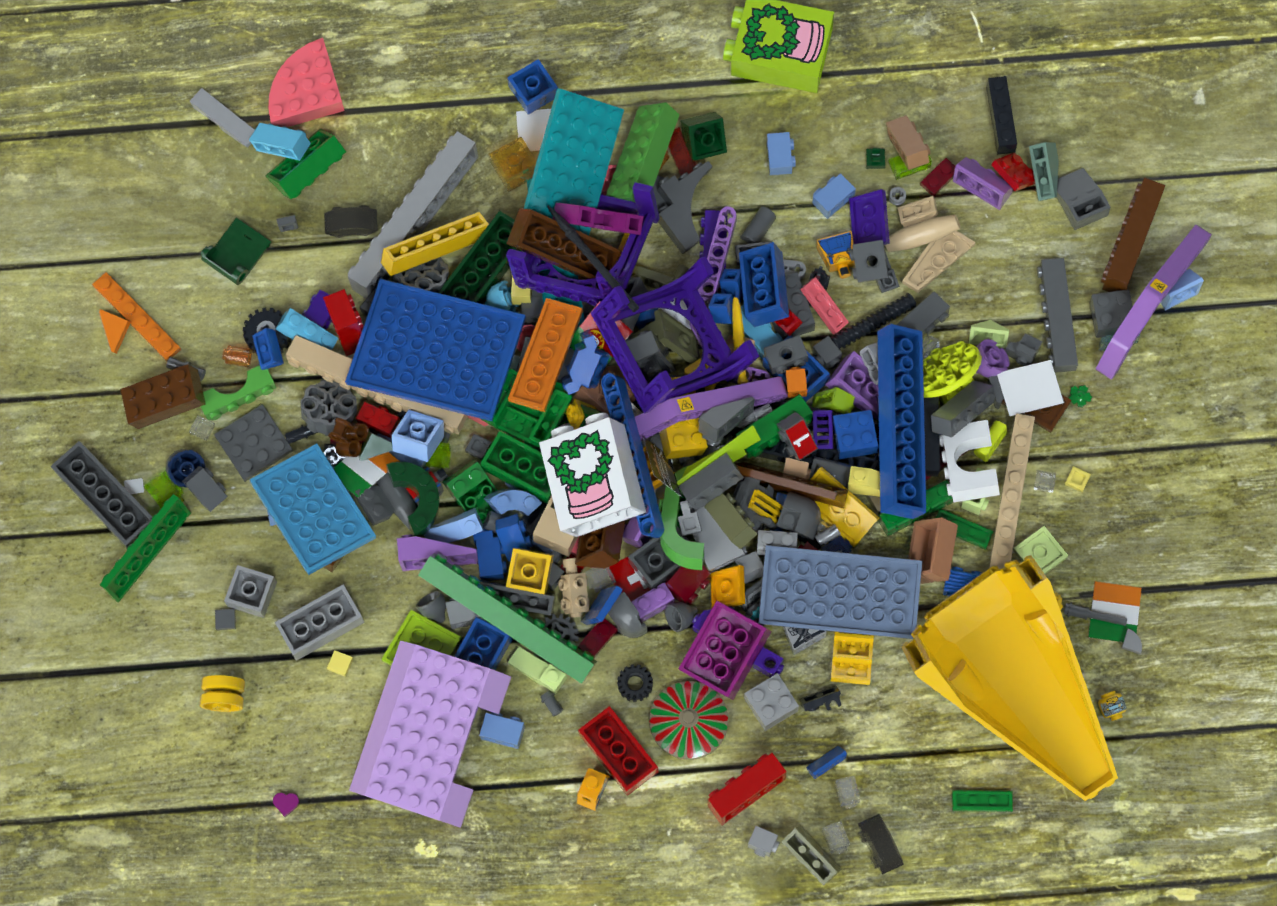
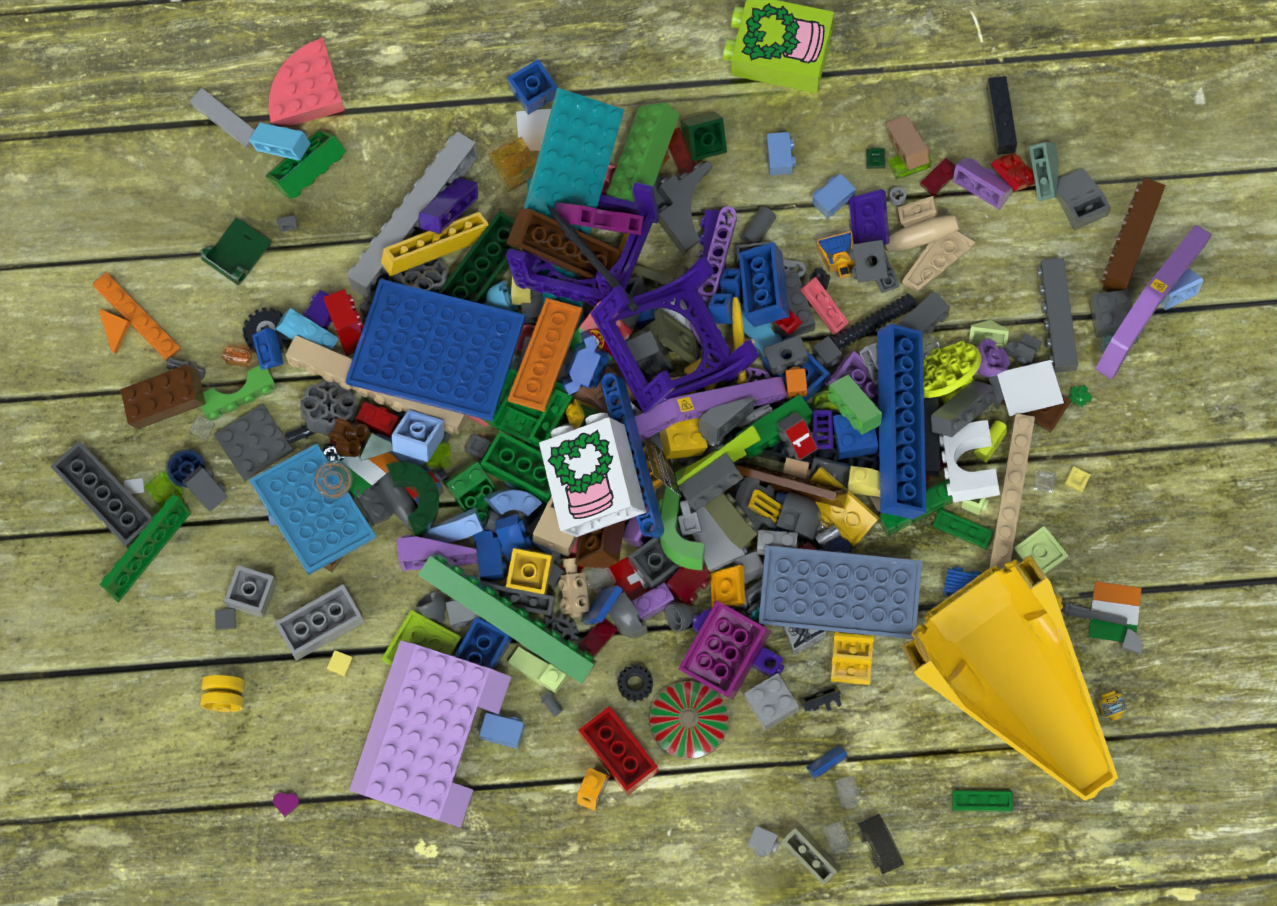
clear smoke brick [324,205,378,238] -> none
red brick [708,753,787,826] -> none
nougat piece [908,518,958,584] -> none
none -> clear light blue tile [314,460,353,499]
none -> dark purple brick [419,178,479,234]
none -> bright green brick [828,375,882,435]

